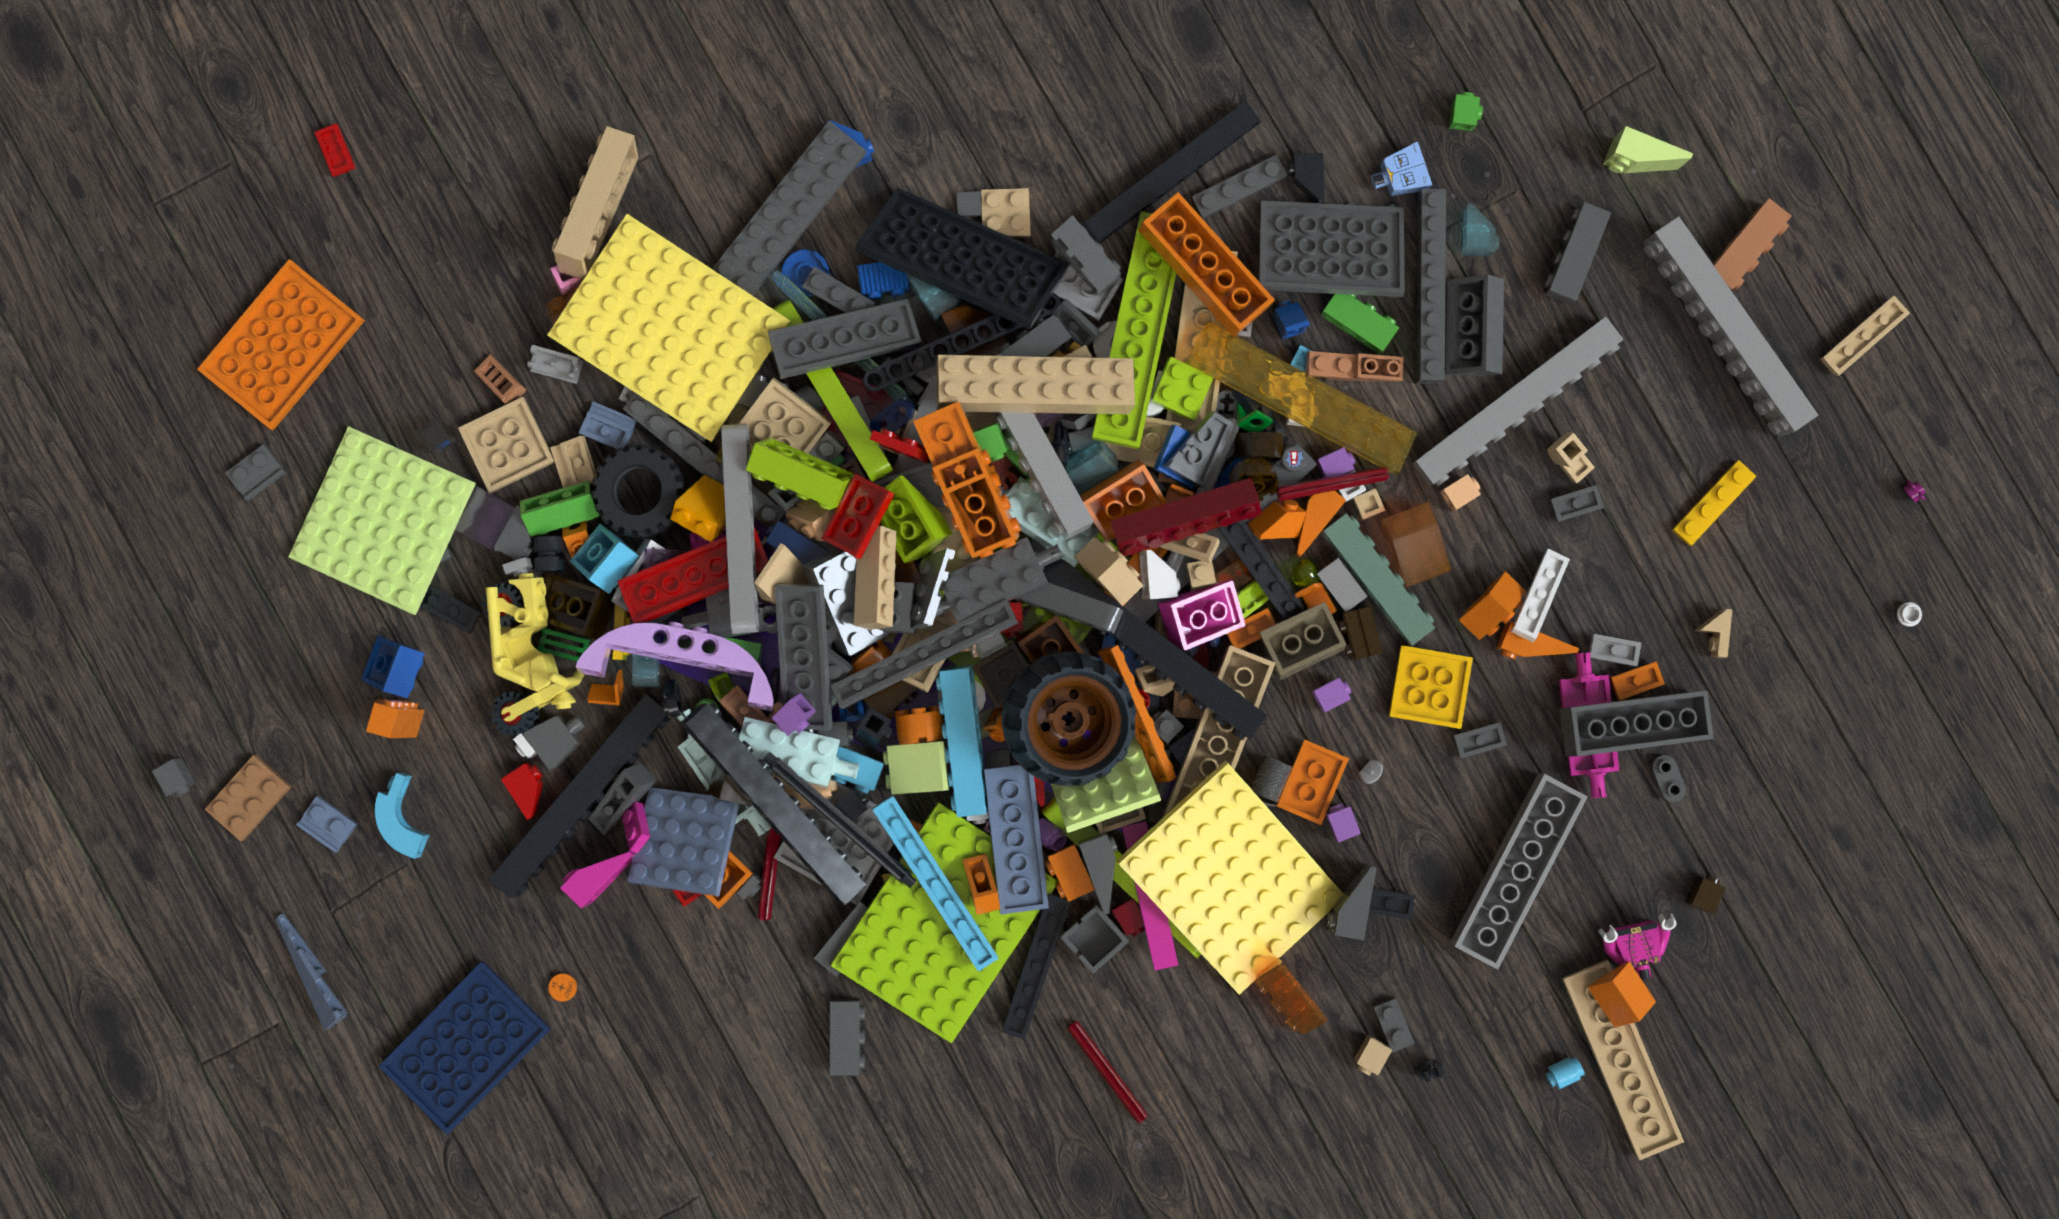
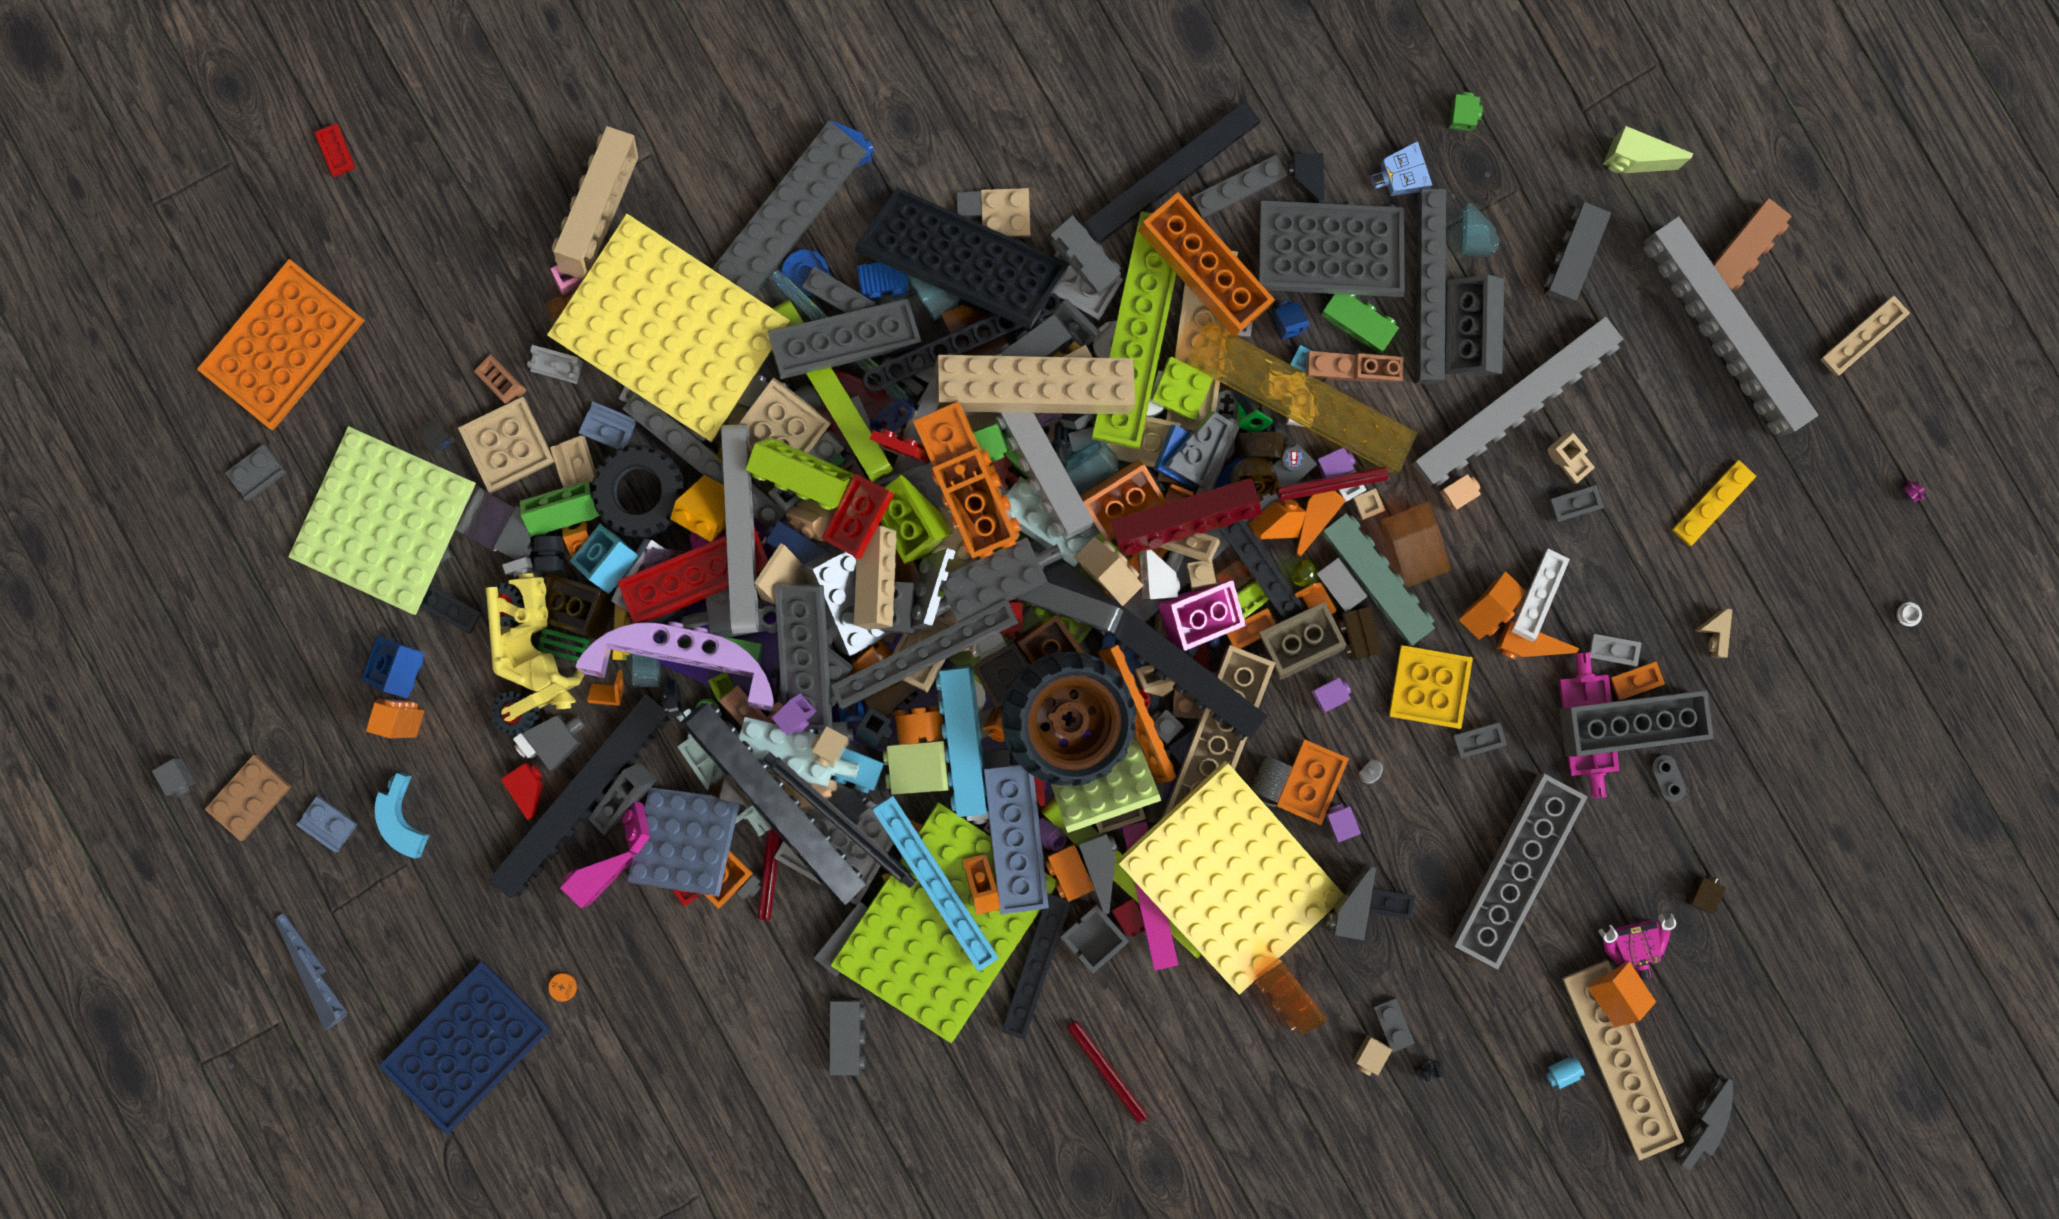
none -> tan brick [810,726,848,768]
none -> dark grey slope [1675,1075,1733,1171]

